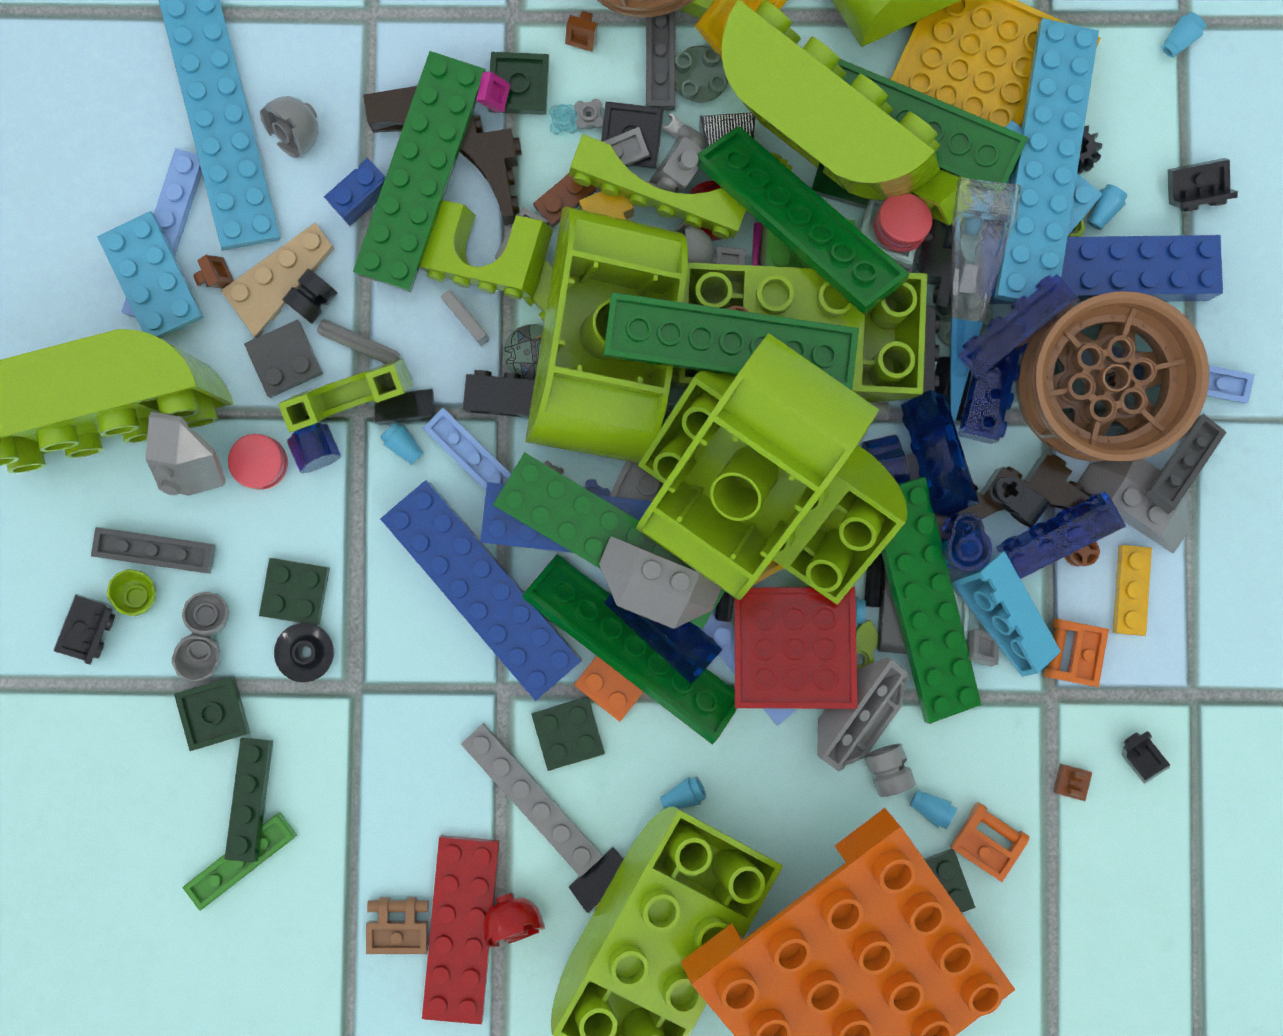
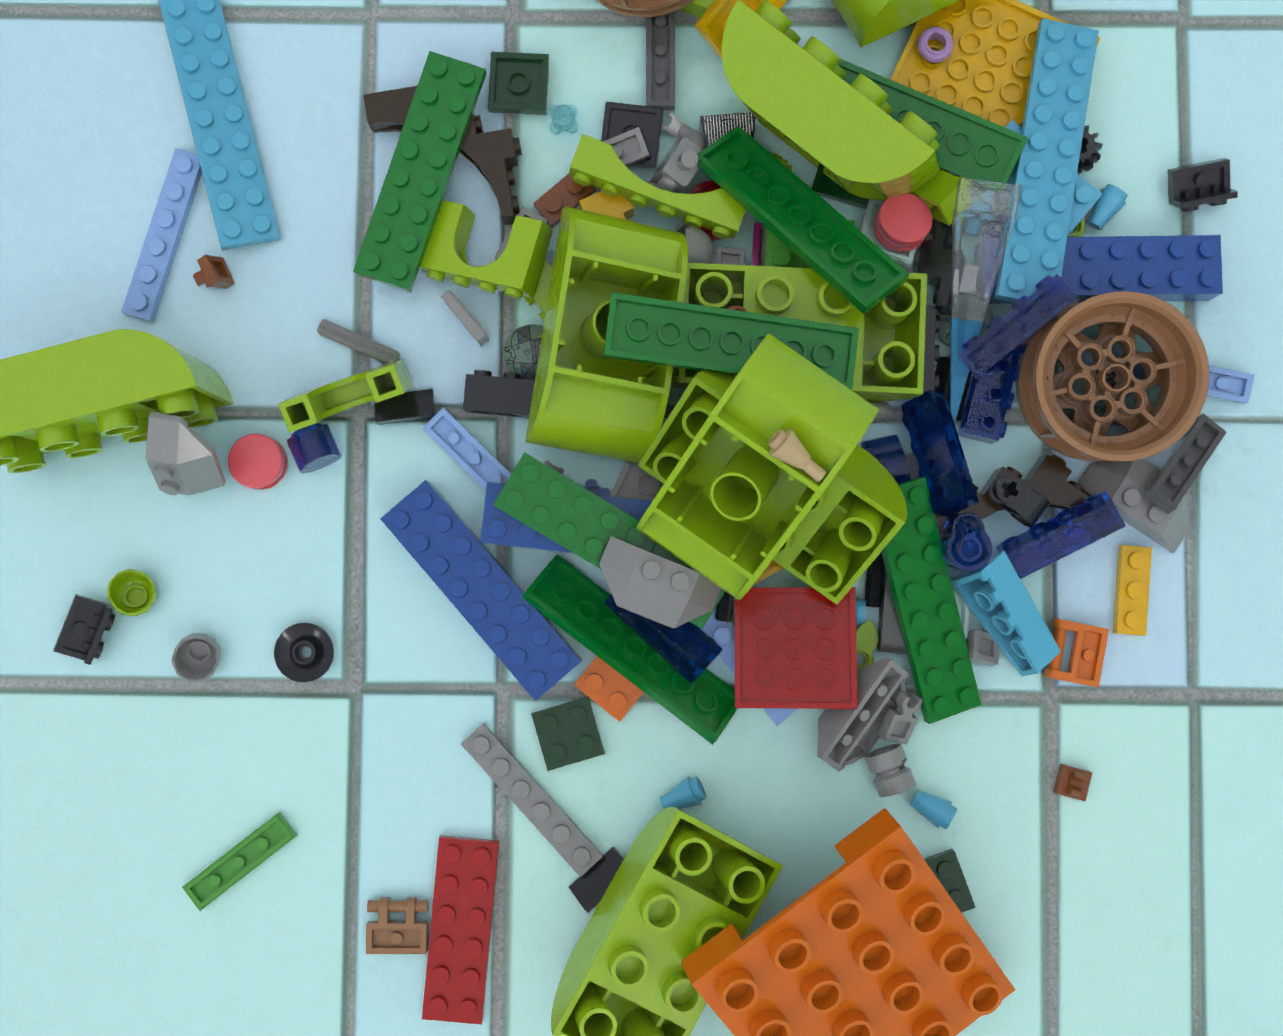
dark grey plate [91,527,216,574] -> none
medium azure plate [97,211,204,339] -> none
dark green plate [174,676,250,751] -> none
light grey hair [182,592,229,636] -> none
tan wing [221,223,335,338] -> none
dark green plate [225,738,273,862] -> none
dark grey plate [244,320,323,398] -> none
dark green plate [259,558,330,626] -> none
light grey cylinder [260,96,318,158] -> none
black wheel [282,268,338,324] -> none
blue brick [324,158,385,226] -> none
medium azure cone [380,421,424,465] -> none
dark pink plate [476,72,510,113] -> none
red cylinder [483,893,545,948] -> none
dark orange tile [565,11,598,52] -> none
light grey plate [574,99,604,130] -> none
sand green dish [675,46,728,103] -> none
orange plate [949,802,1030,882] -> none
dark orange wheel [1063,537,1100,567] -> none
black bracket [1121,731,1170,784] -> none
medium azure cone [1161,12,1206,58] -> none
none -> tan cone [768,428,826,482]
none -> light grey plate [877,691,922,745]
none -> lavender piece [917,27,953,63]

